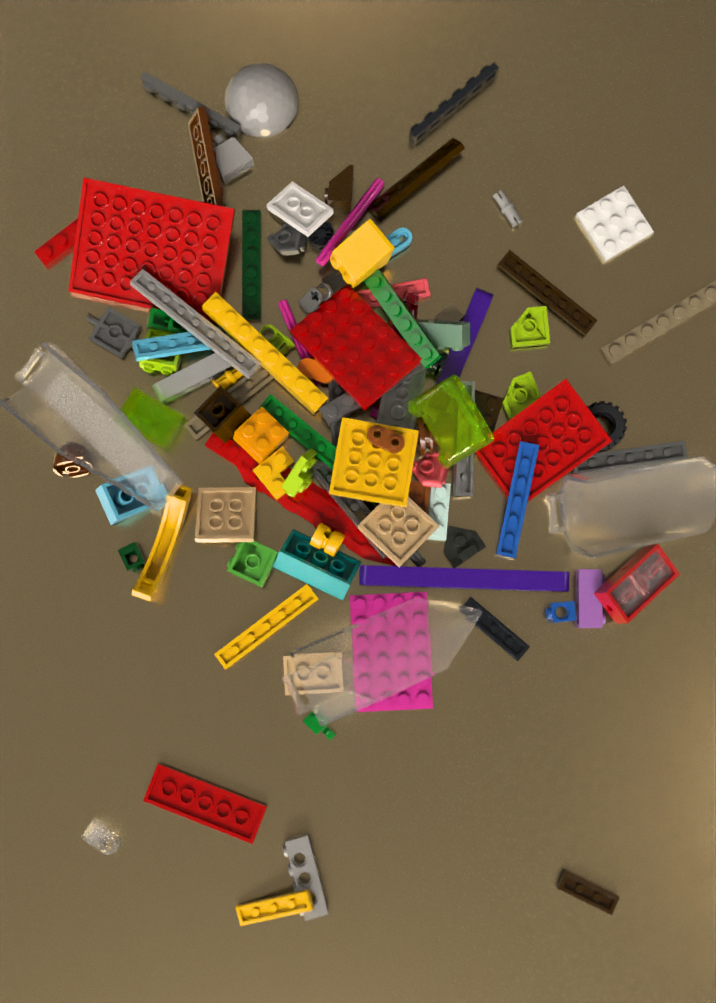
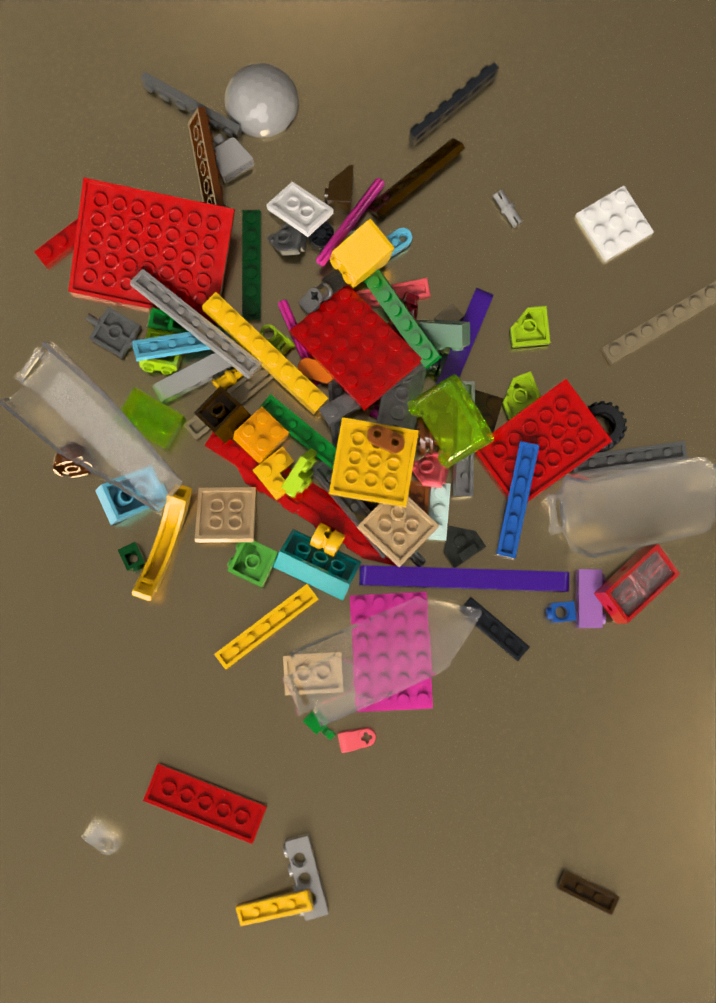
dark brown plate [497,250,598,336] -> none
none -> coral piece [337,728,376,753]

